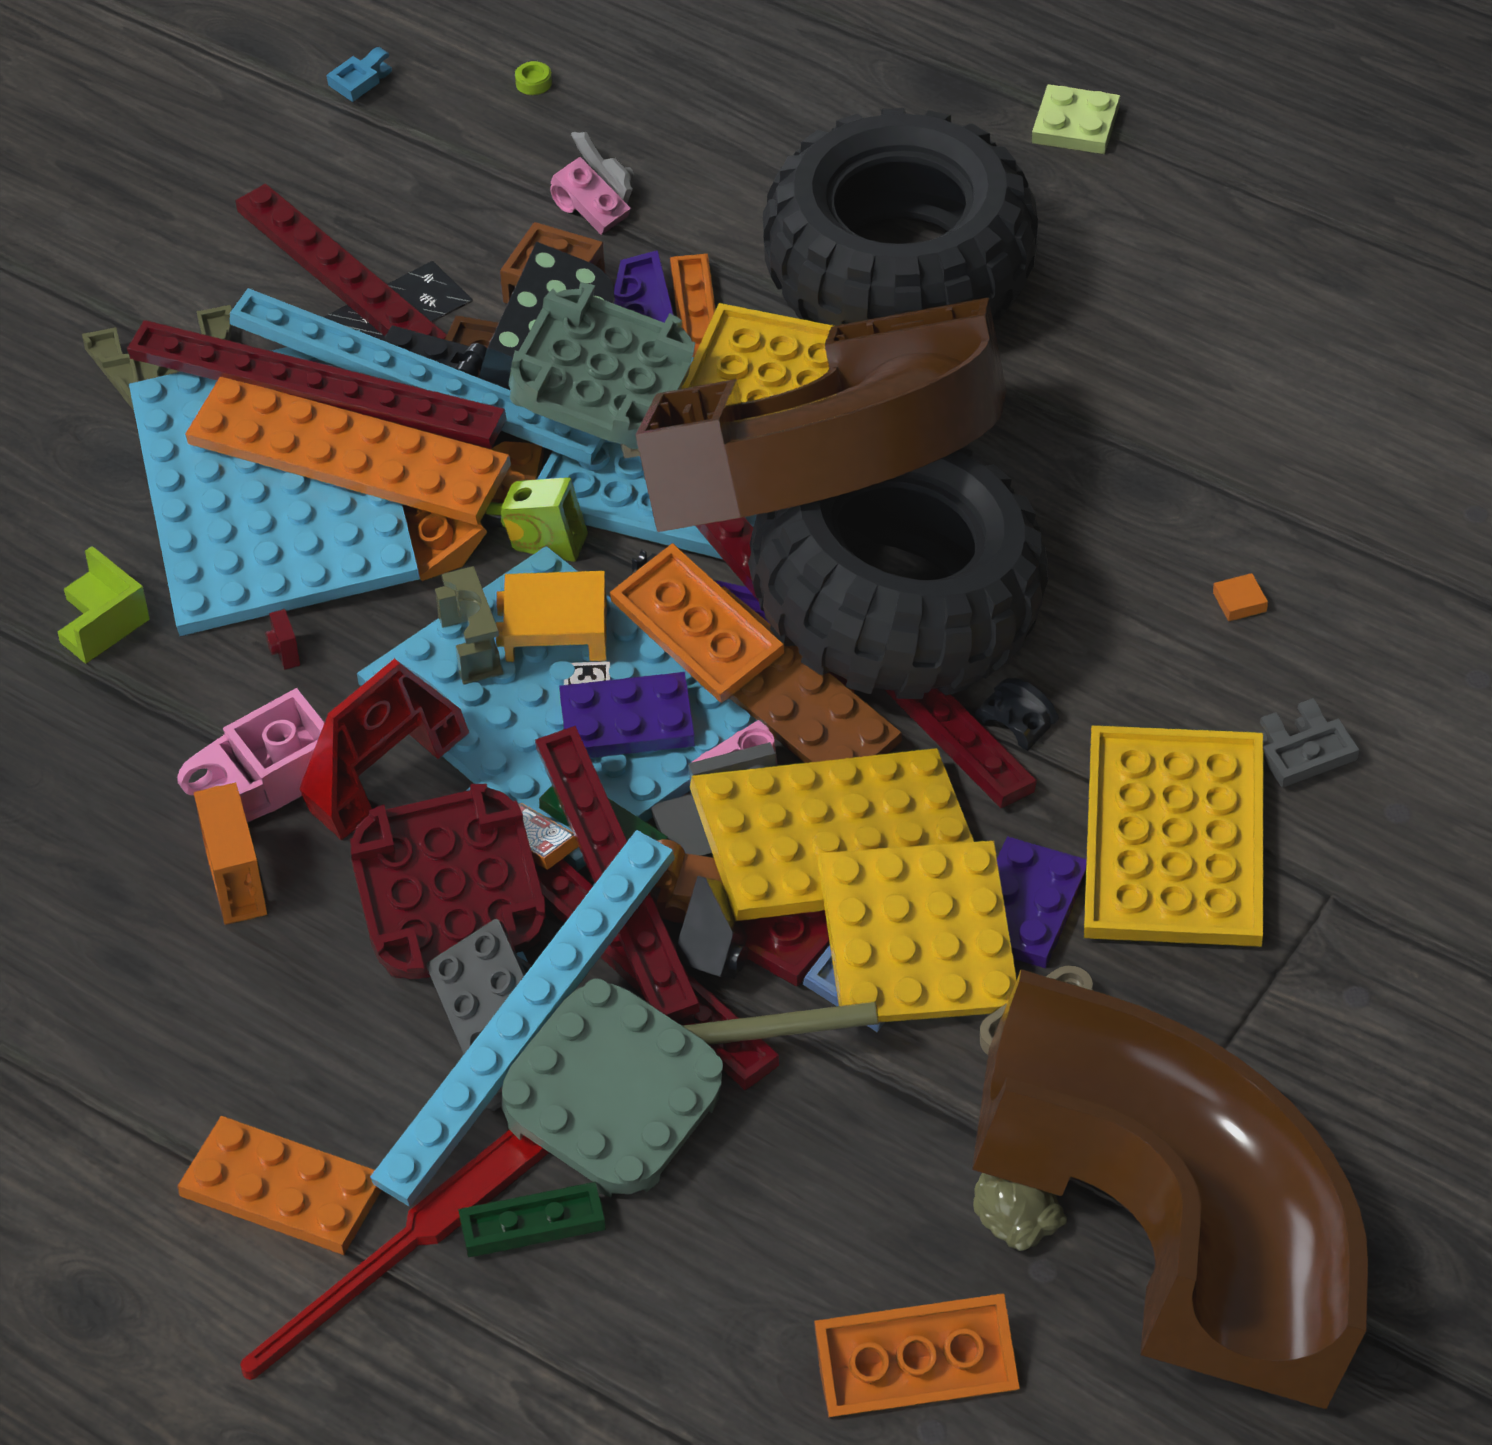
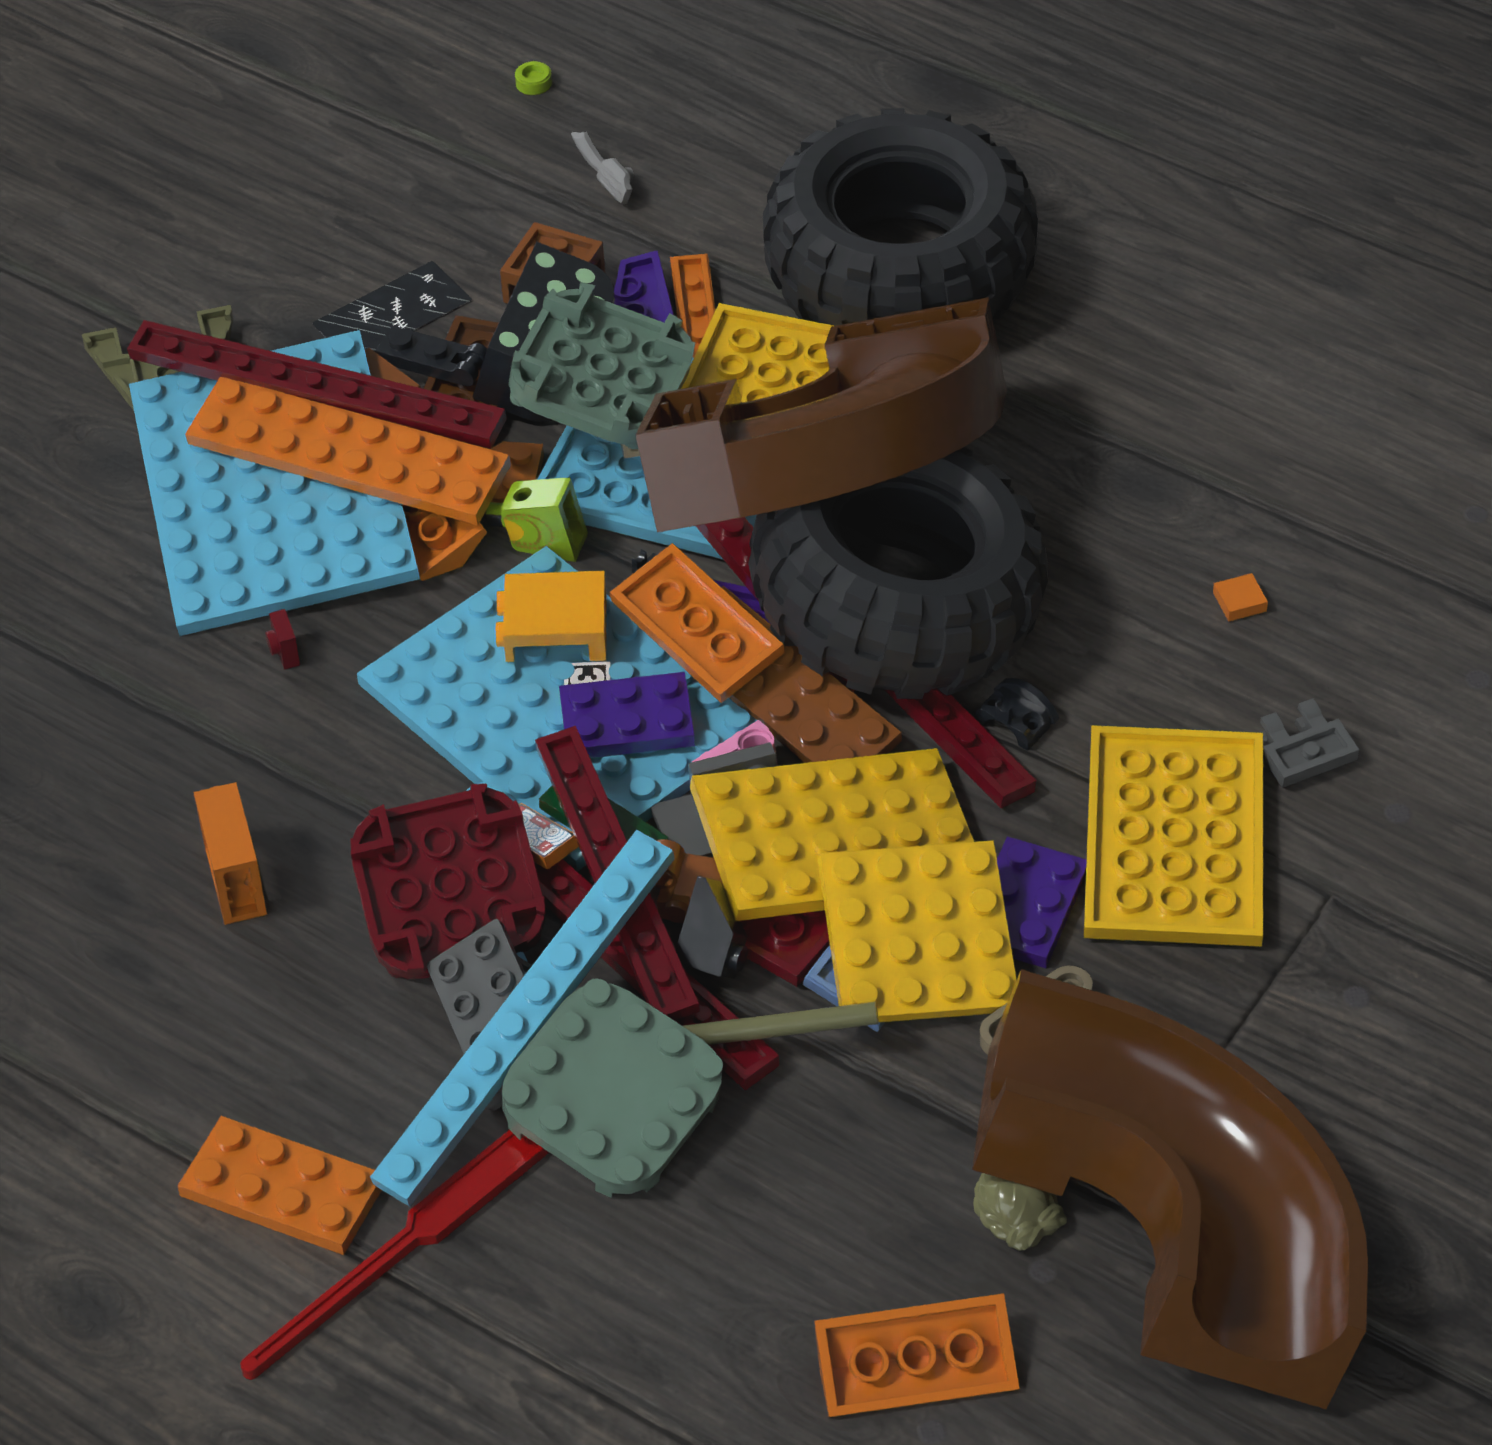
lime panel [58,546,150,664] -> none
bright pink brick [177,688,324,822] -> none
medium azure plate [230,288,605,465] -> none
dark red plate [235,183,447,339] -> none
red wedge [299,658,469,840] -> none
dark azure plate [326,47,392,102] -> none
olive piece [435,566,504,685] -> none
dark green plate [458,1182,606,1258] -> none
bright pink plate [550,157,631,235] -> none
yellowish green plate [1032,84,1120,154] -> none

